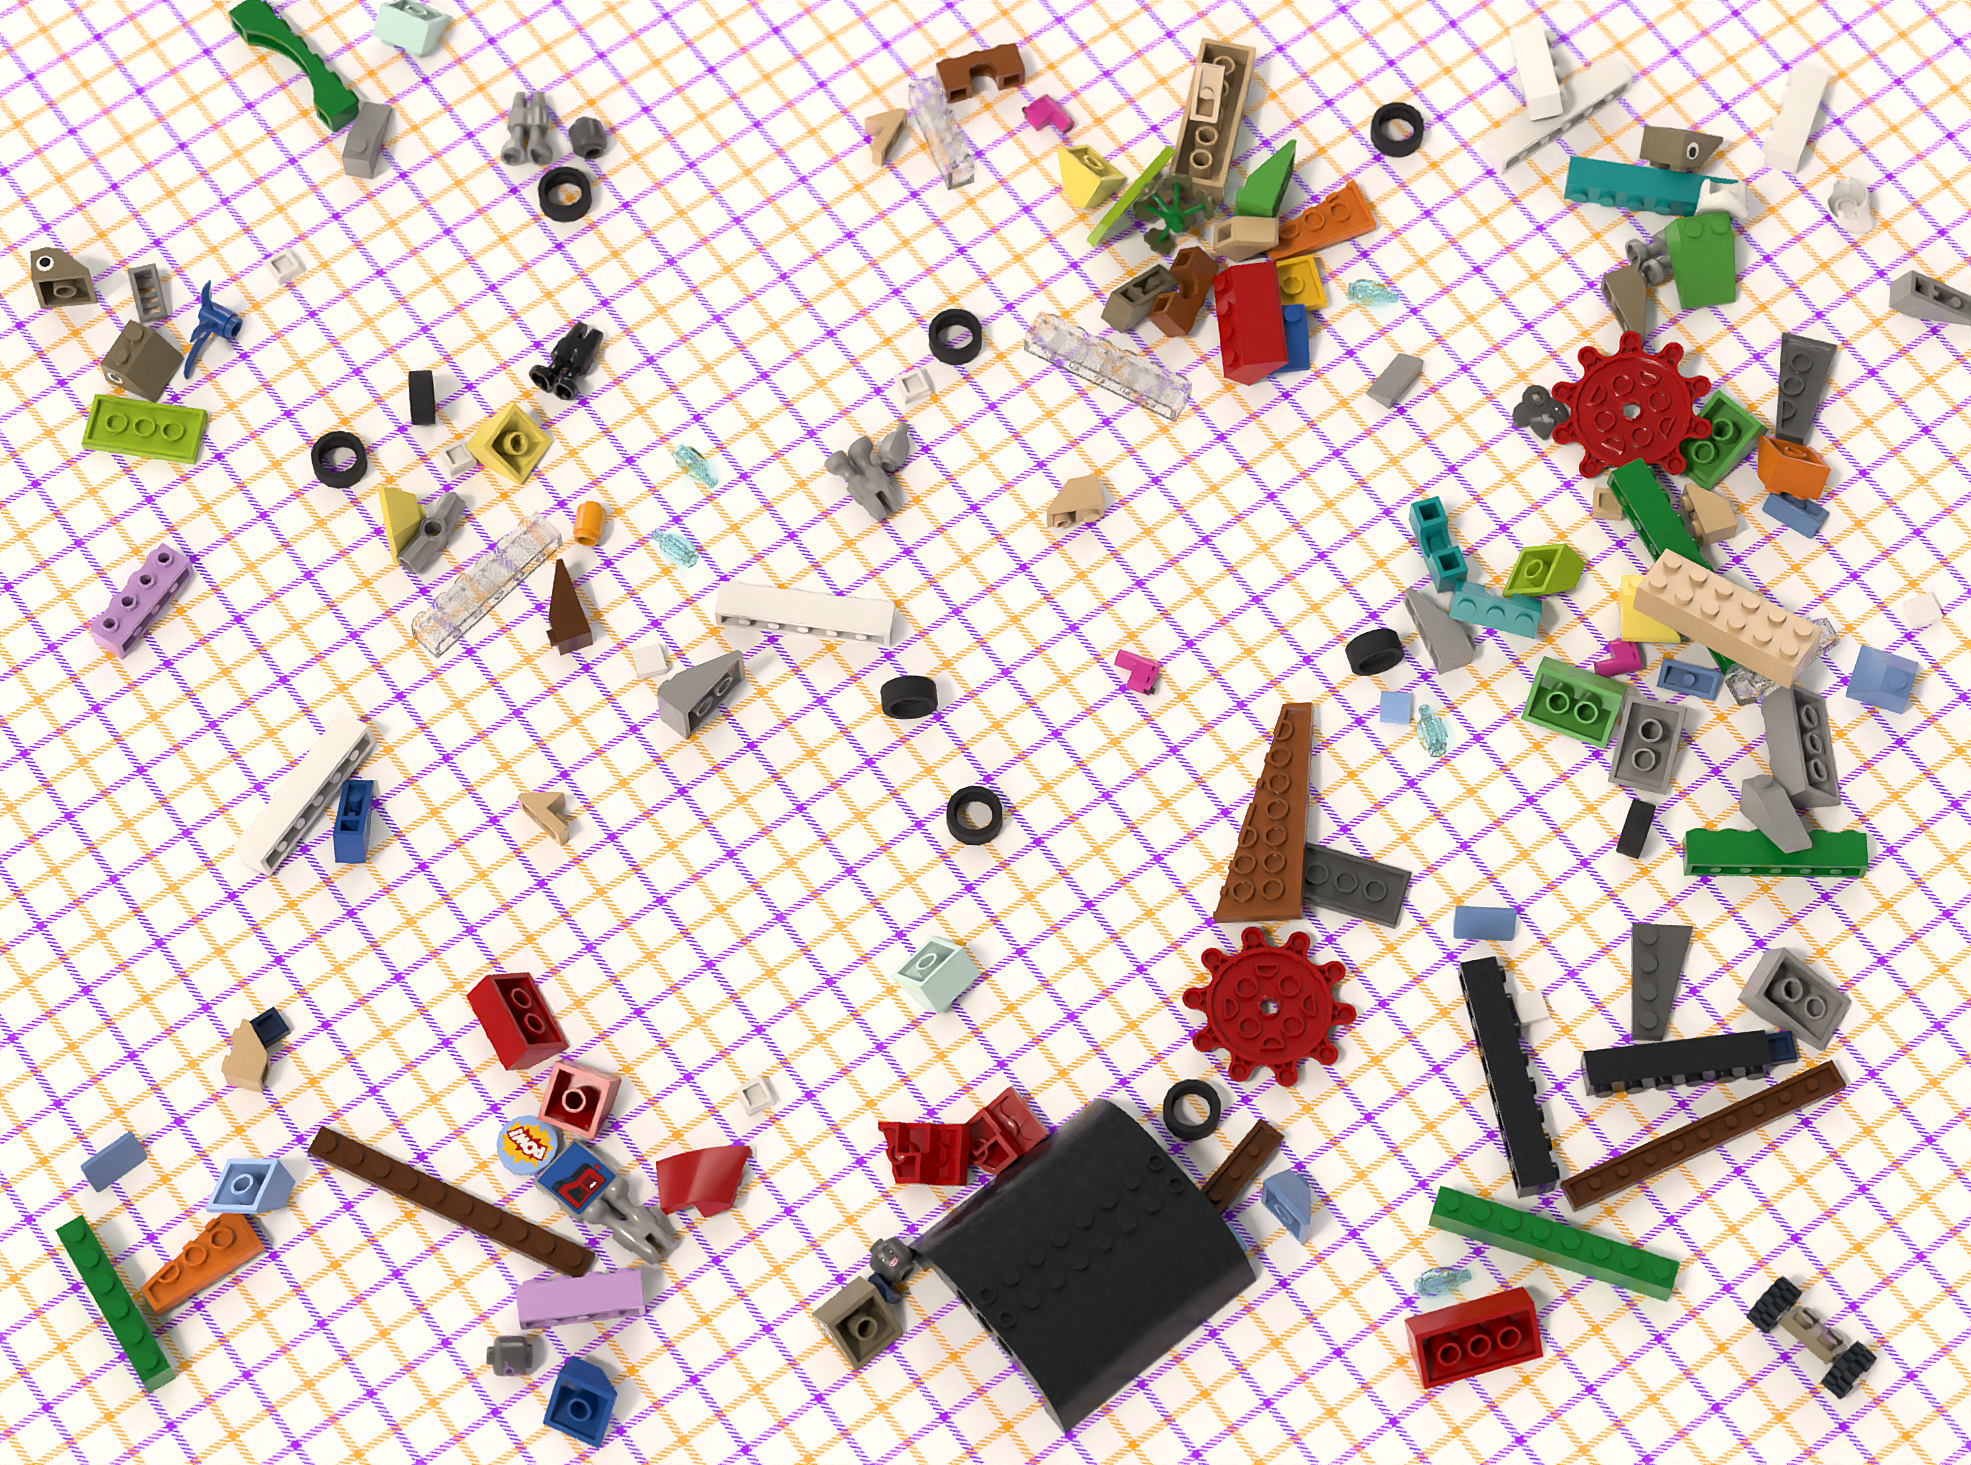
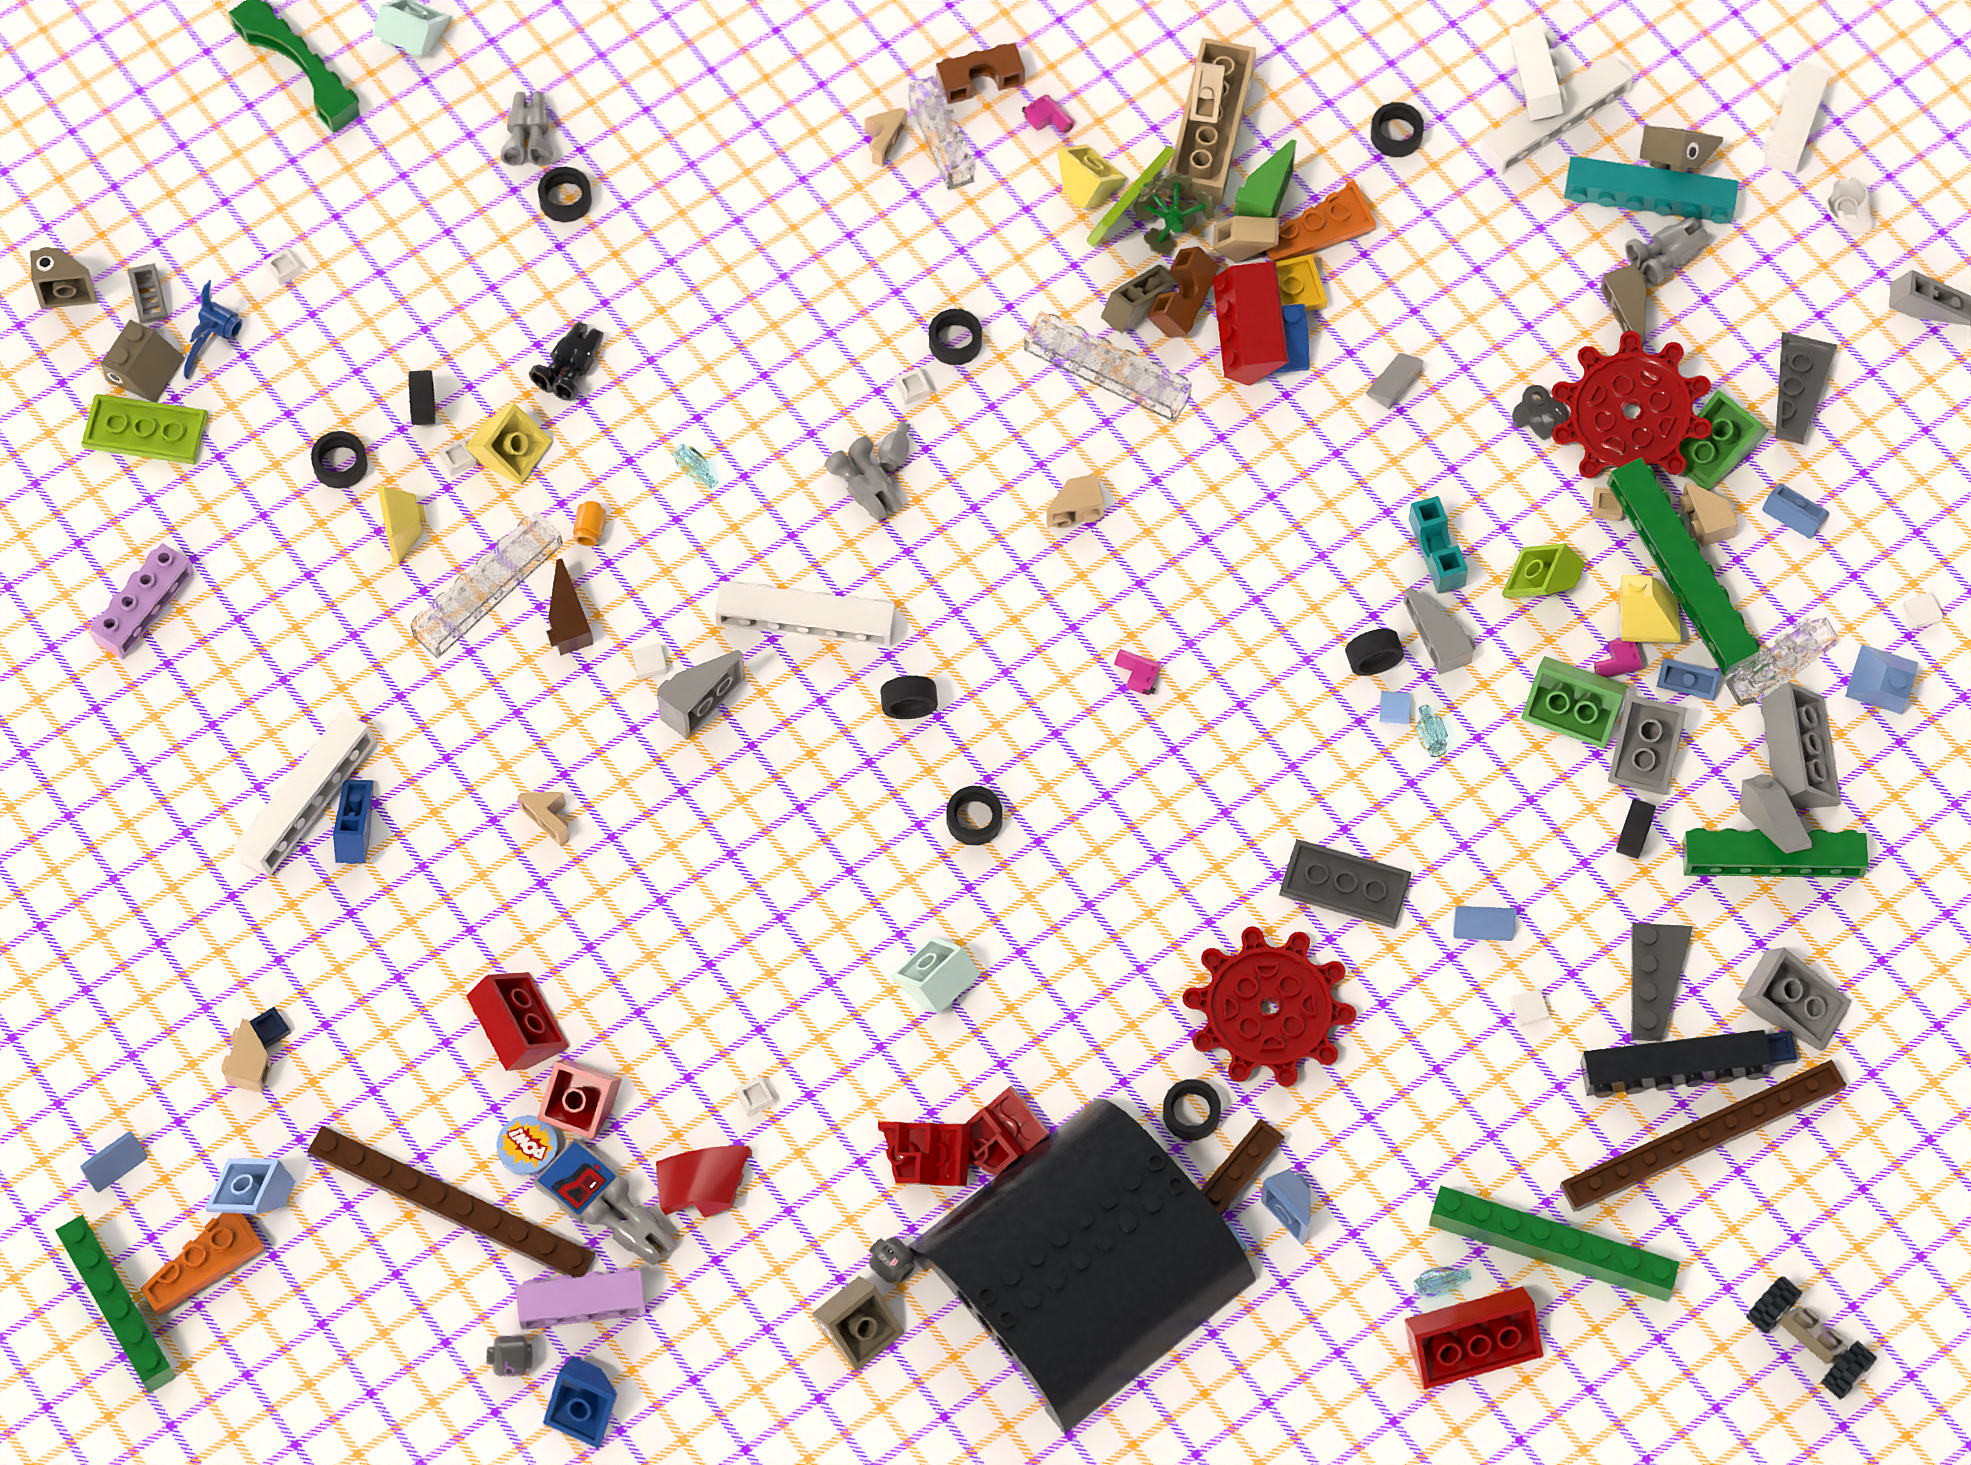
light grey slope [341,101,393,179] -> none
light grey piece [396,491,466,574] -> none
dark grey head [568,116,608,160] -> none
clear light blue plant [651,529,699,568] -> none
dark blue tile [867,1272,904,1304] -> none
dark orange wing [1213,702,1314,923] -> none
clear light blue plant [1346,279,1399,307] -> none
teal arch [1448,578,1542,639] -> none
black brick [1458,956,1560,1199] -> none
tan brick [1633,548,1823,689] -> none
bright green slope [1664,212,1736,310] -> none
white hair [1694,179,1749,221] -> none
orange slope [1757,434,1831,501] -> none

